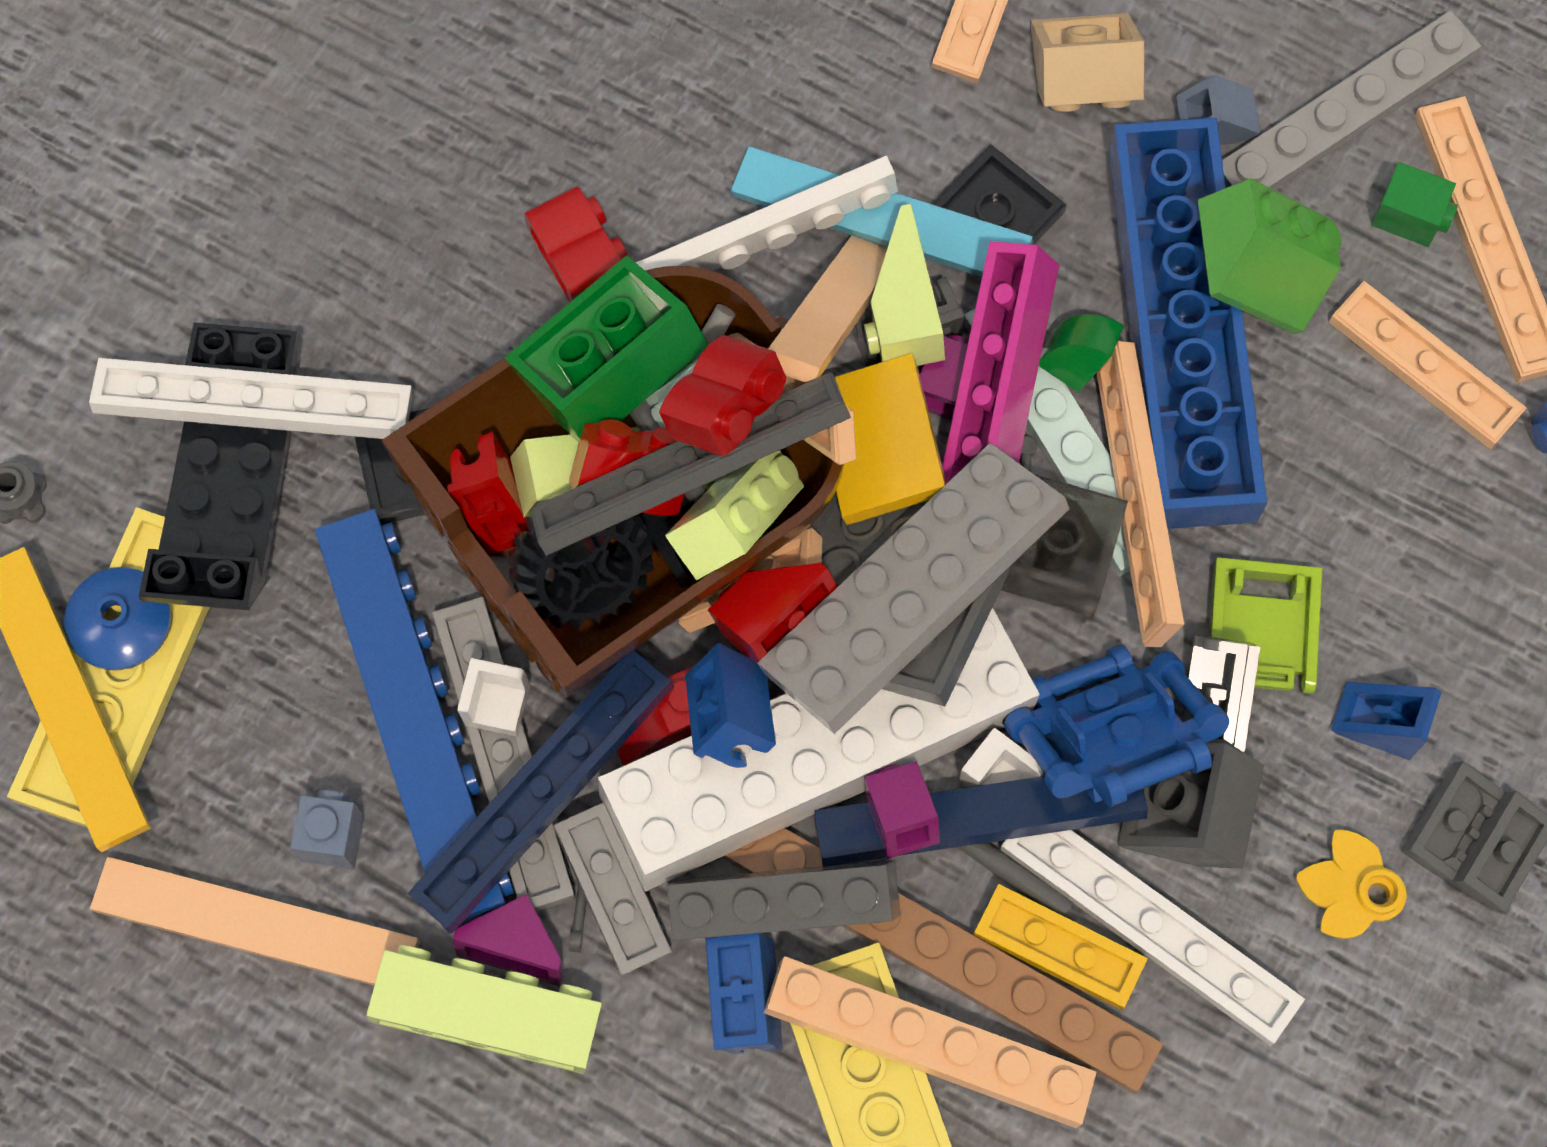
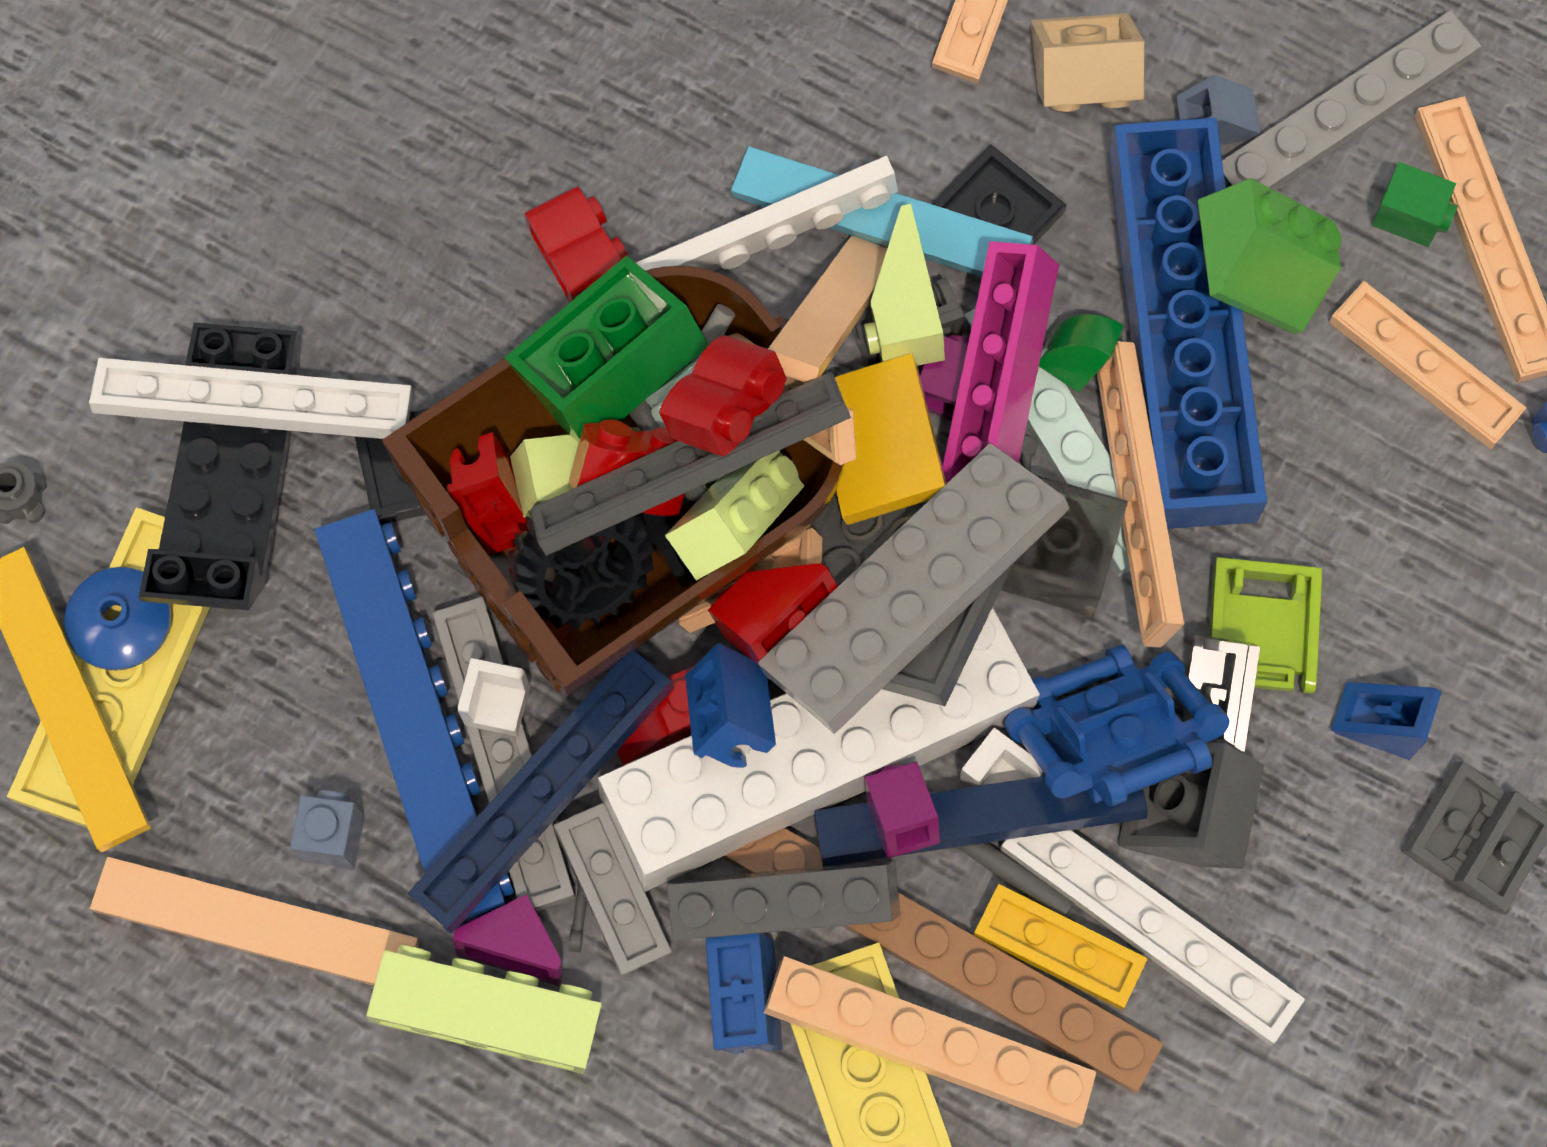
yellow plate [1296,830,1407,939] -> none

